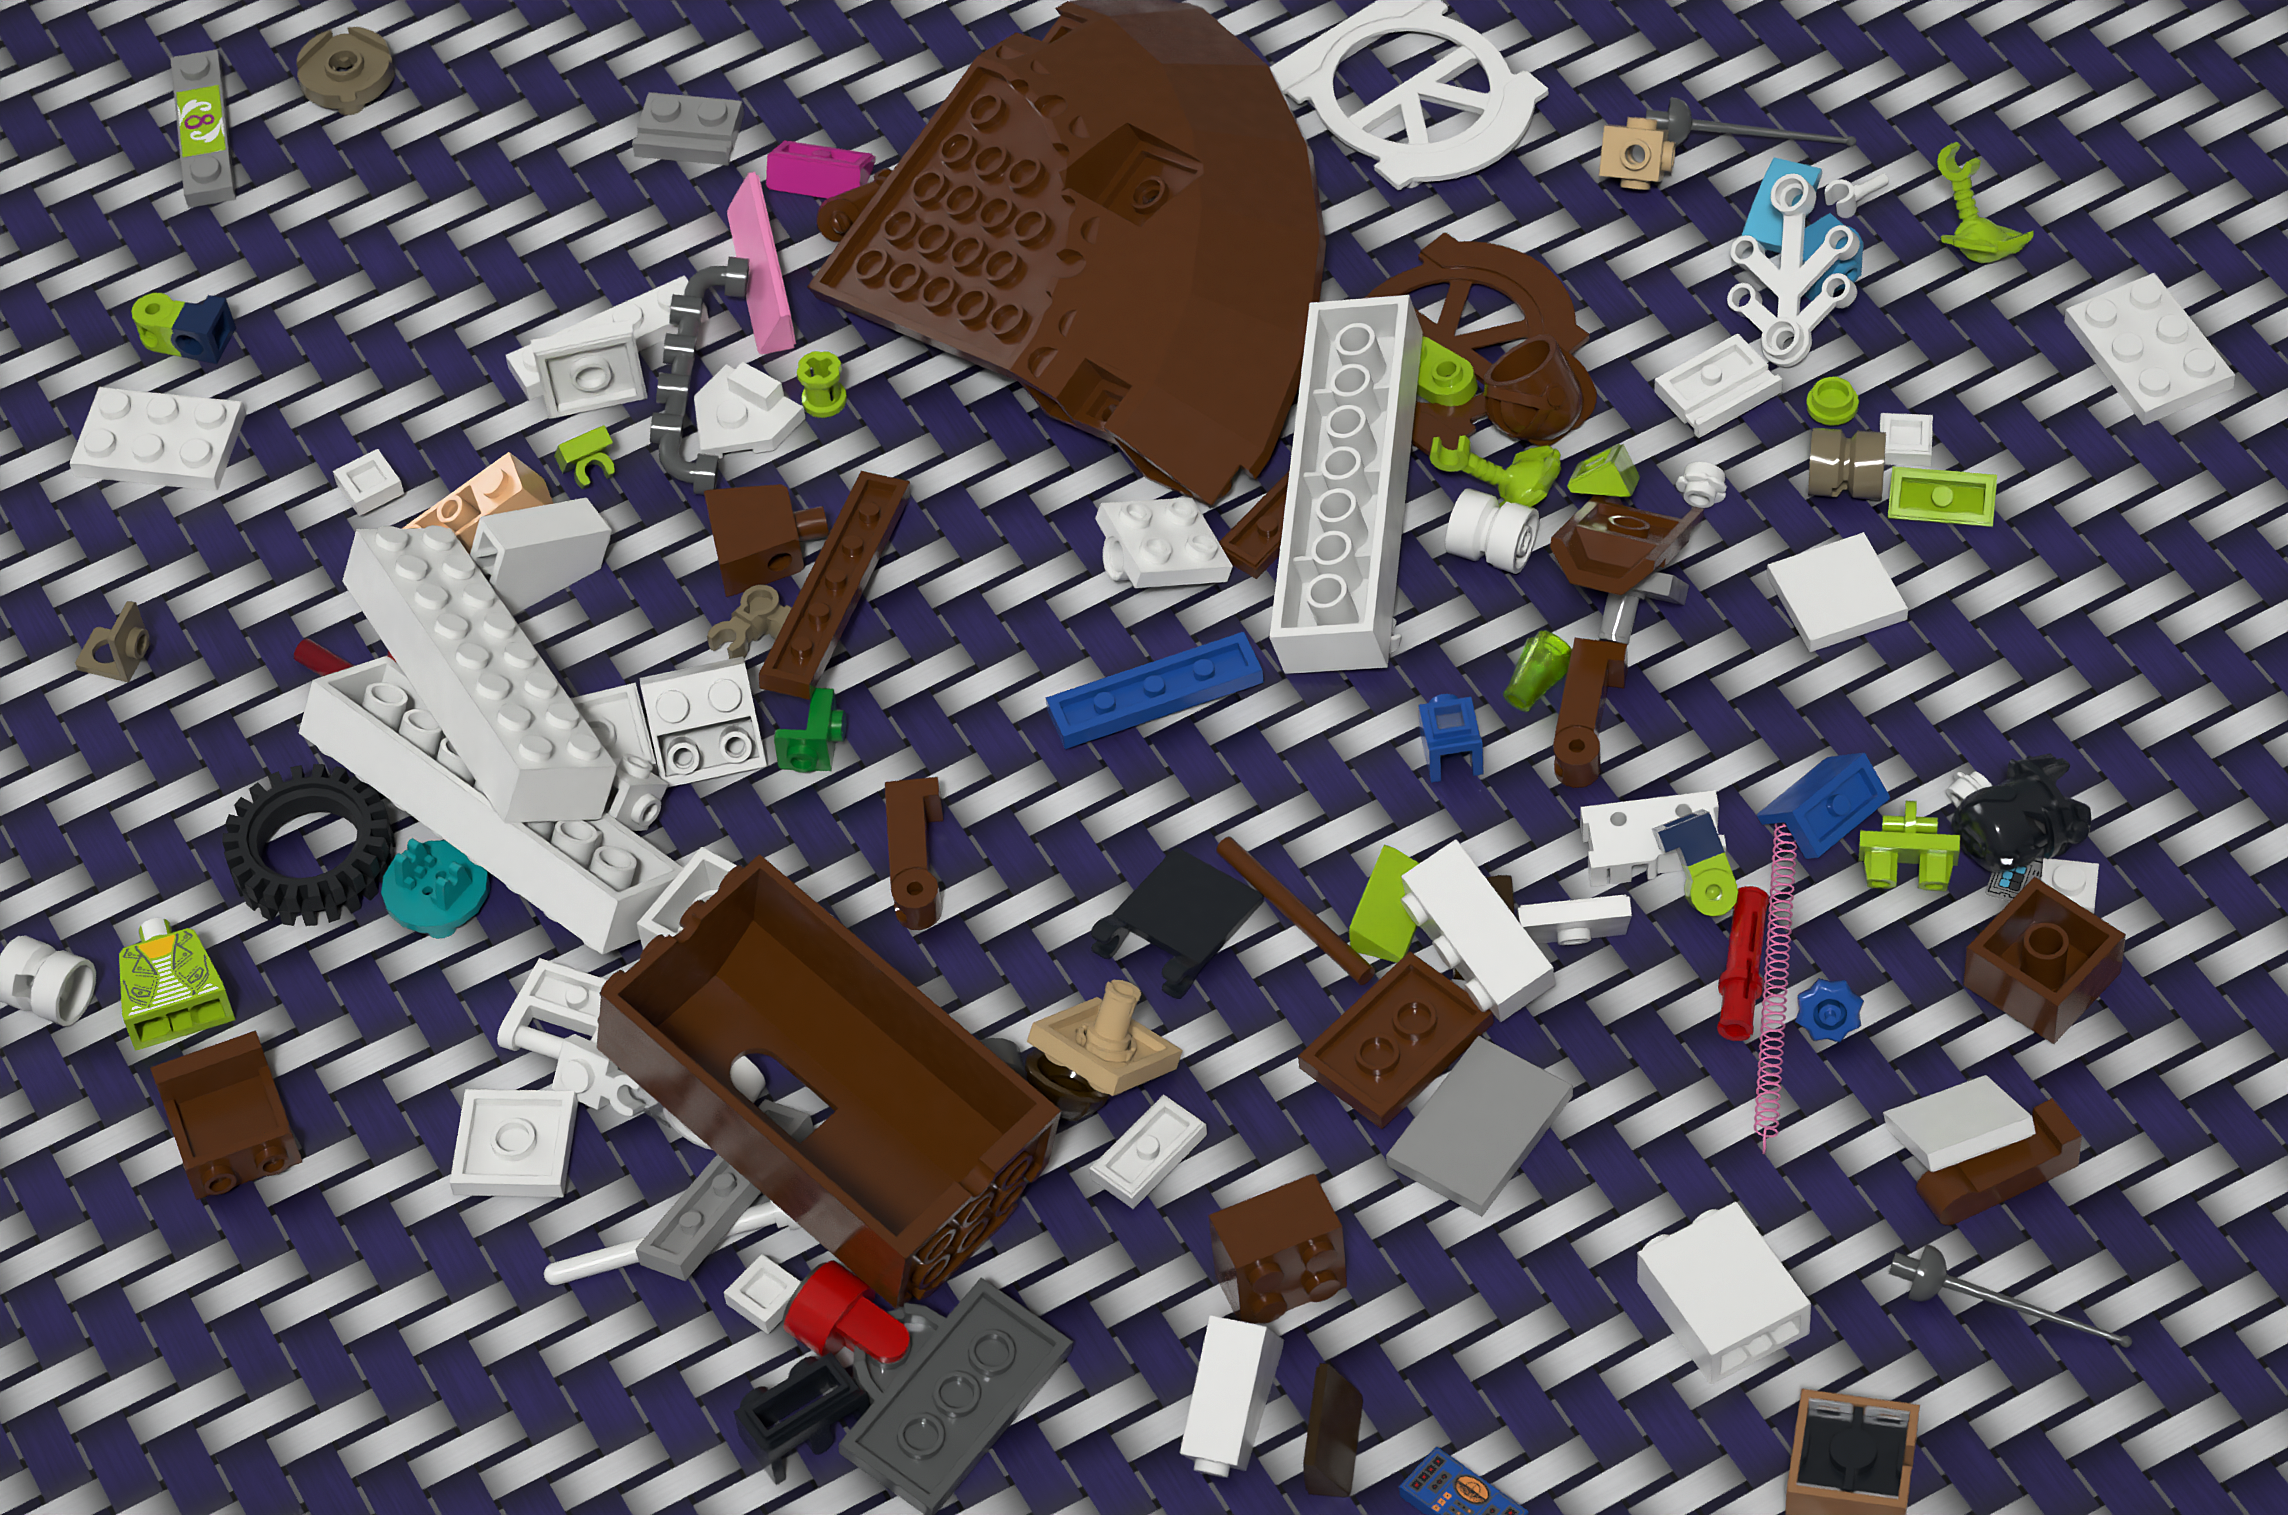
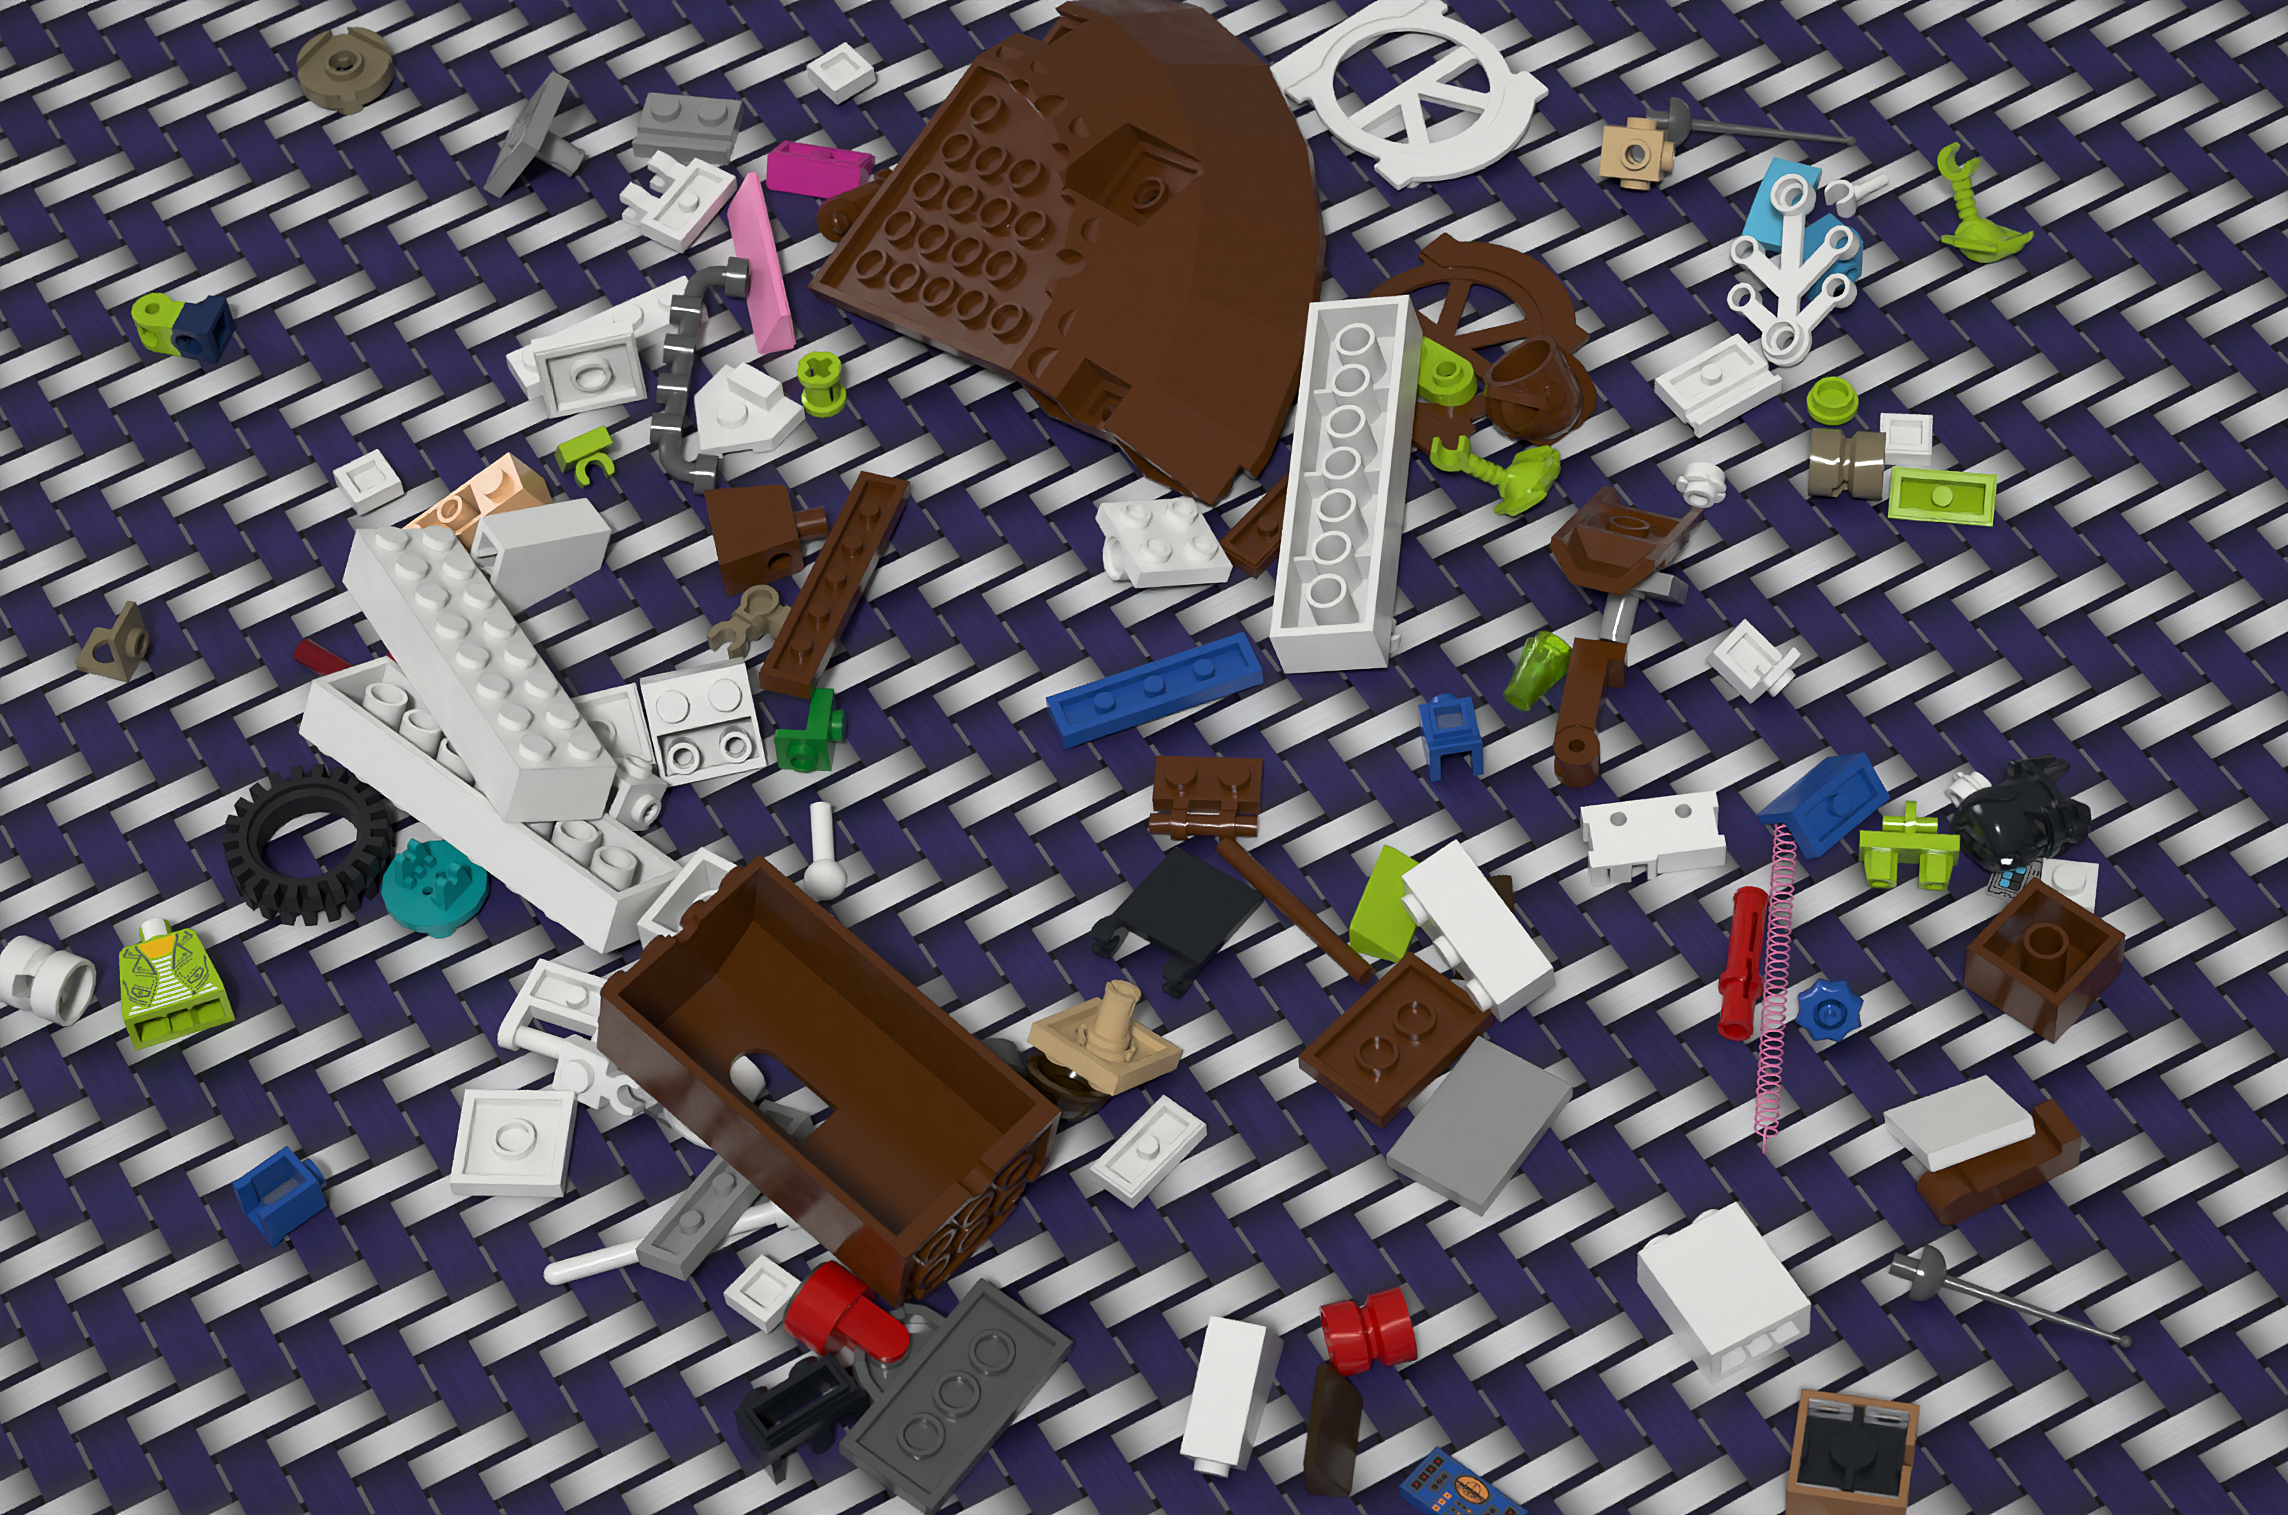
white plate [69,387,246,491] -> none
reddish brown panel [150,1030,302,1200] -> none
light grey plate [170,49,236,208] -> none
reddish brown leg [885,777,944,930] -> none
reddish brown brick [1208,1173,1347,1324] -> none
white wheel [1445,488,1539,574] -> none
white plate [1516,895,1632,945] -> none
lime slope [1567,443,1640,497] -> none
leg [1652,809,1738,917] -> none
white tile [1767,532,1908,652] -> none
white plate [2064,273,2235,425] -> none
none -> blue window [231,1146,327,1249]
none -> light grey tile [483,71,585,198]
none -> white plate [620,150,737,254]
none -> white bar [804,802,847,900]
none -> white plate [807,42,876,105]
none -> reddish brown plate [1149,756,1264,842]
none -> red wheel [1319,1287,1417,1378]
none -> white bracket [1705,619,1801,704]

